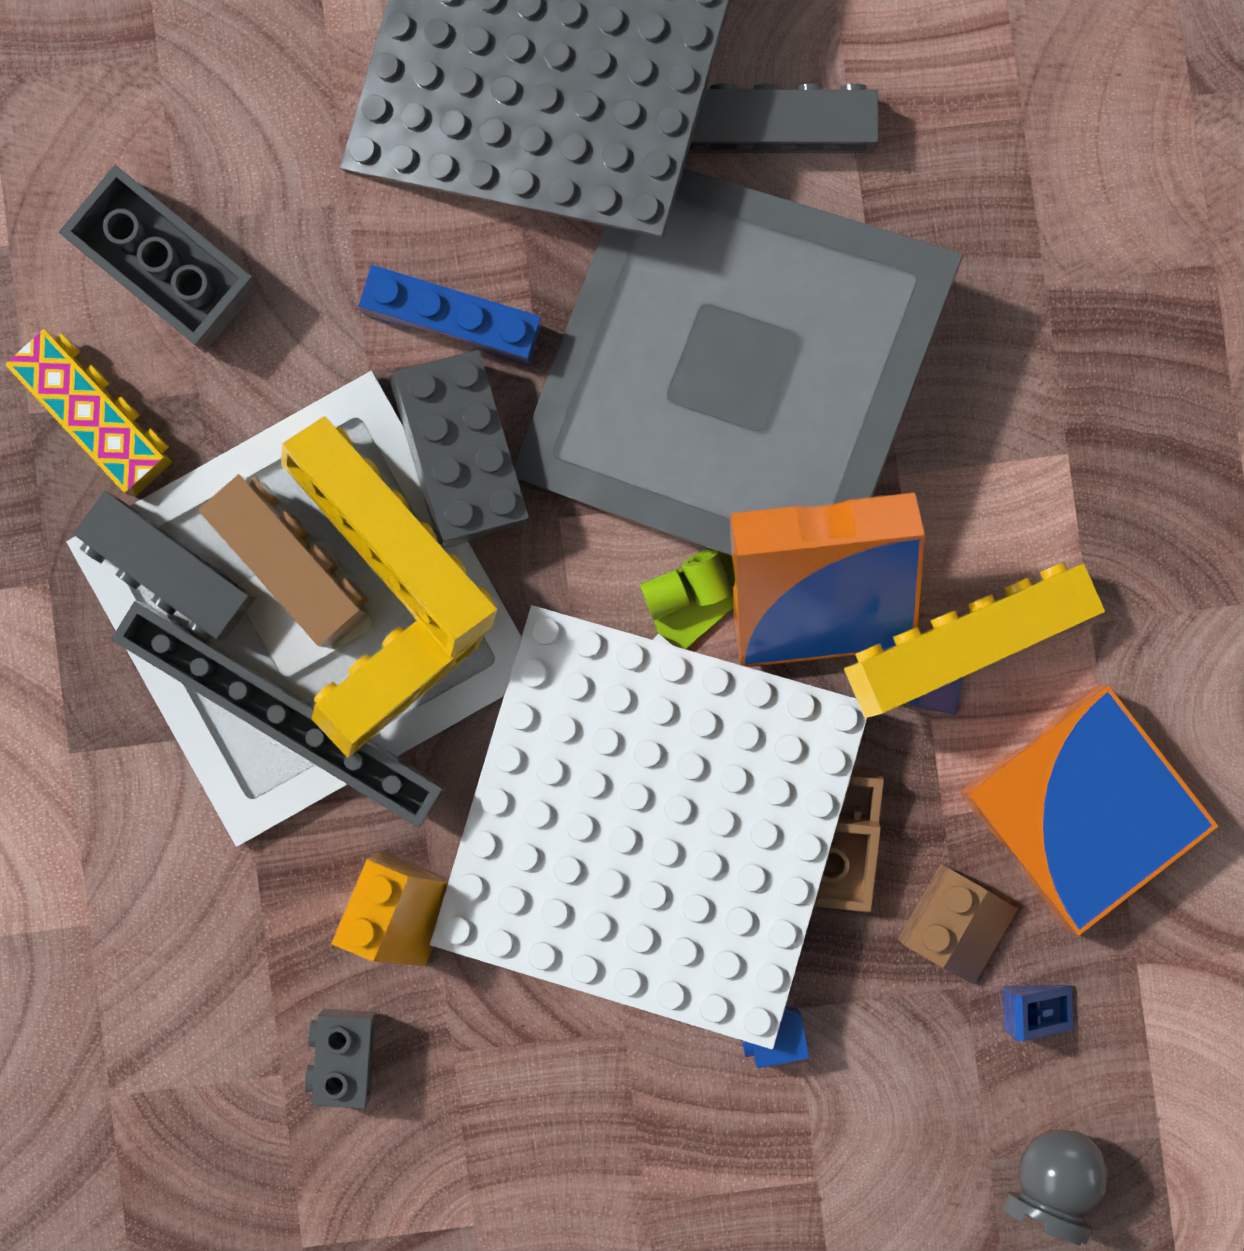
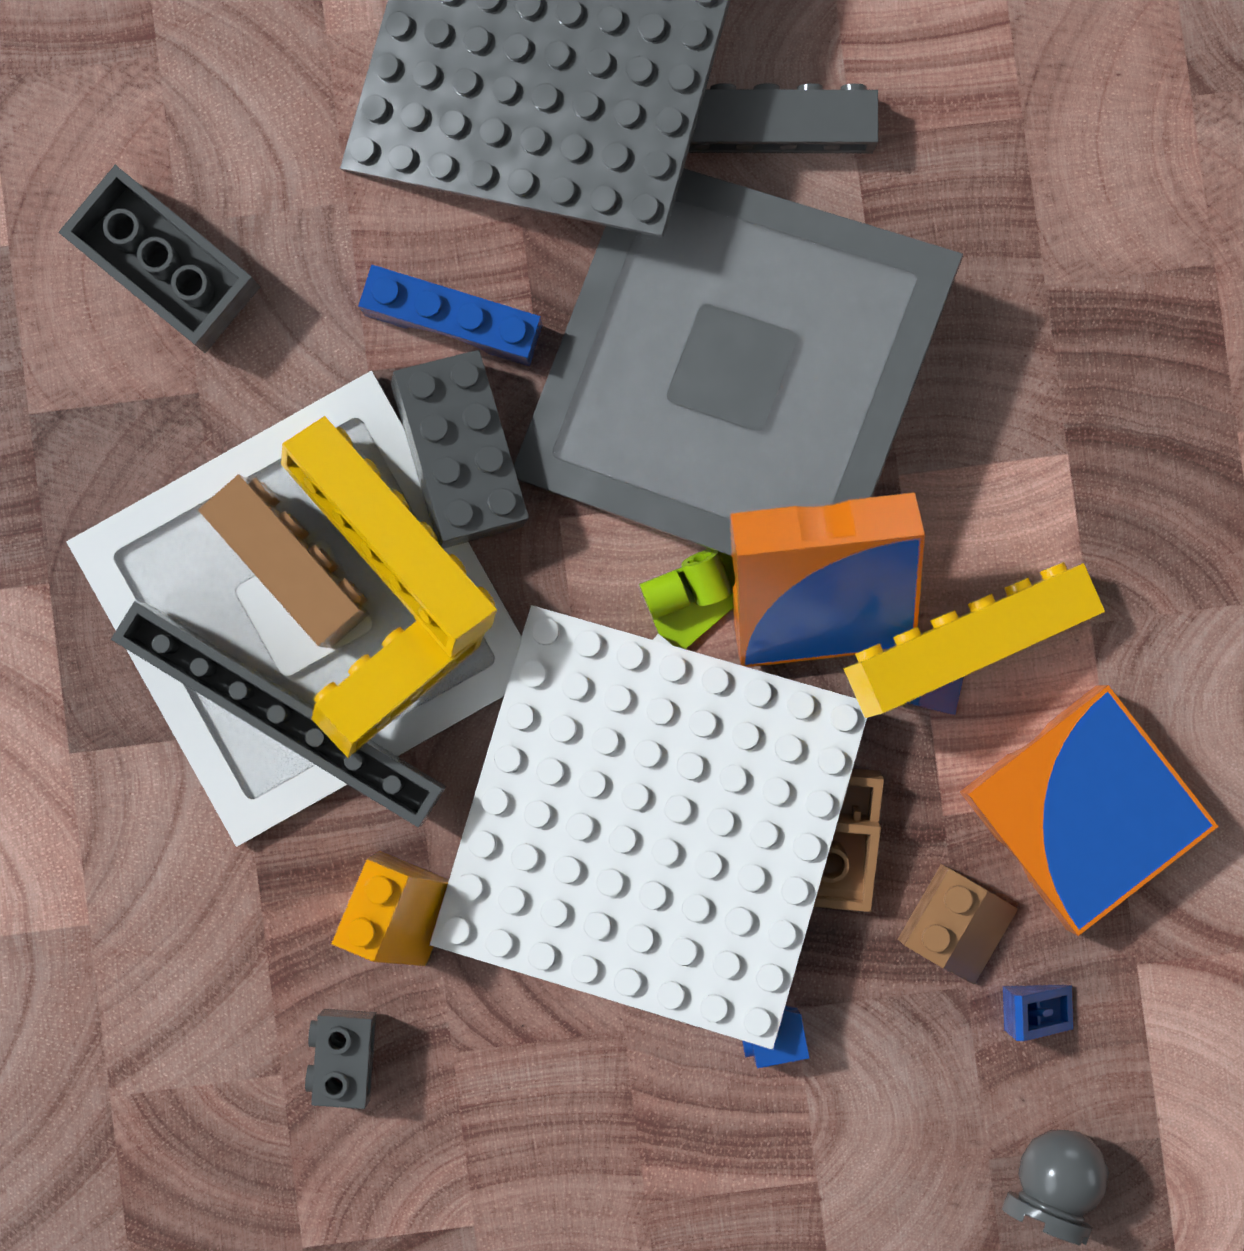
brick [5,329,173,497] -> none
dark grey brick [73,491,255,641] -> none

